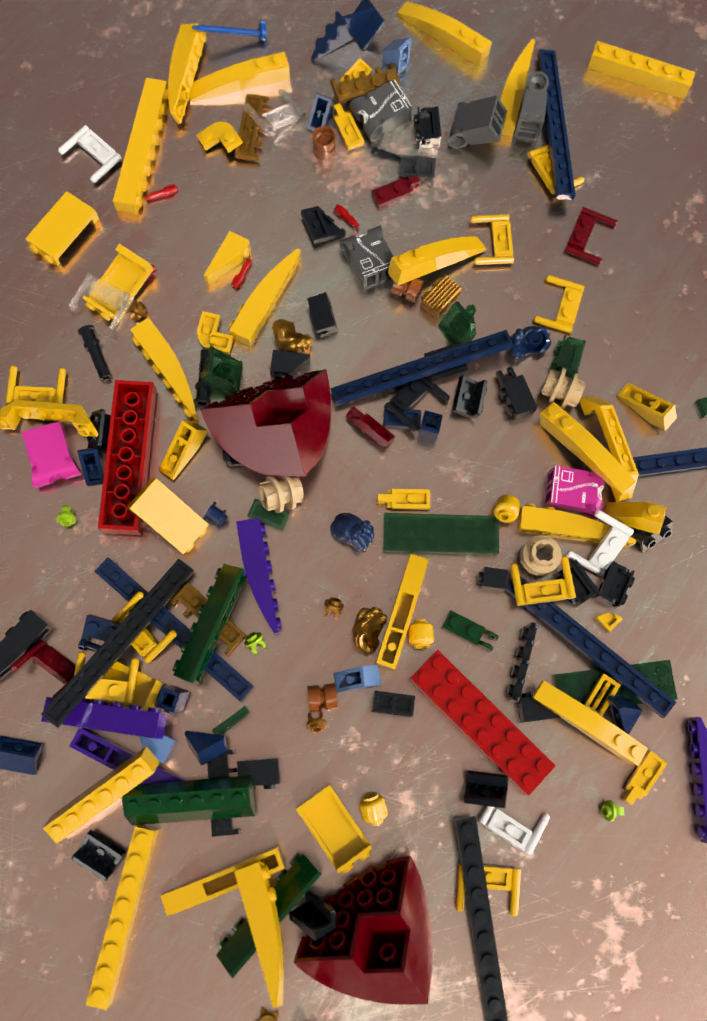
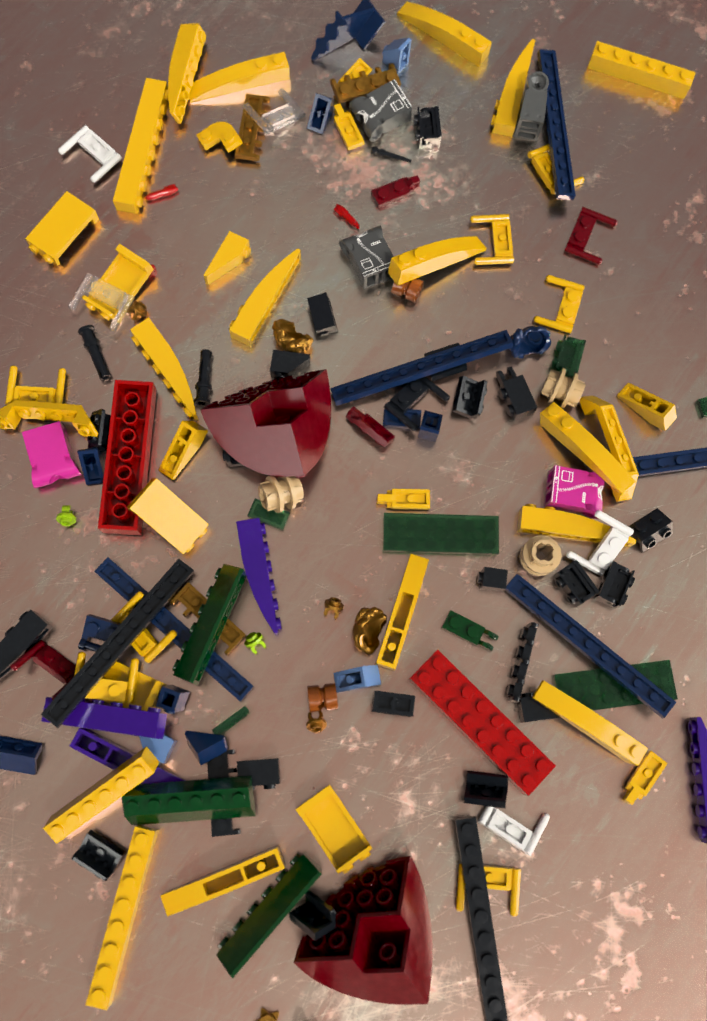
blue piece [192,20,267,41] -> none
yellow plate [197,311,234,355] -> none
clear green slope [200,345,242,395] -> none
dark blue brick [203,501,228,527] -> none
red piece [231,259,252,289] -> none
yellow slope [234,862,284,1009] -> none
black wing [301,206,346,244] -> none
dark orange wheel [313,126,335,160] -> none
dark blue hair [330,513,374,551] -> none
yellow head [359,792,388,826] -> none
black hinge [399,155,436,177] -> none
yellow head [408,619,434,649] -> none
pearl gold brick [420,275,462,319] -> none
clear green piece [438,301,477,345] -> none
dark grey piece [448,95,507,149] -> none
yellow head [494,495,520,523] -> none
yellow plate [510,556,576,606] -> none
yellow tile [583,674,621,716] -> none
yellow tile [594,613,623,633] -> none
lime plate [601,800,624,821] -> none
yellow slope [604,502,666,535] -> none
dark blue slope [607,695,643,734] -> none

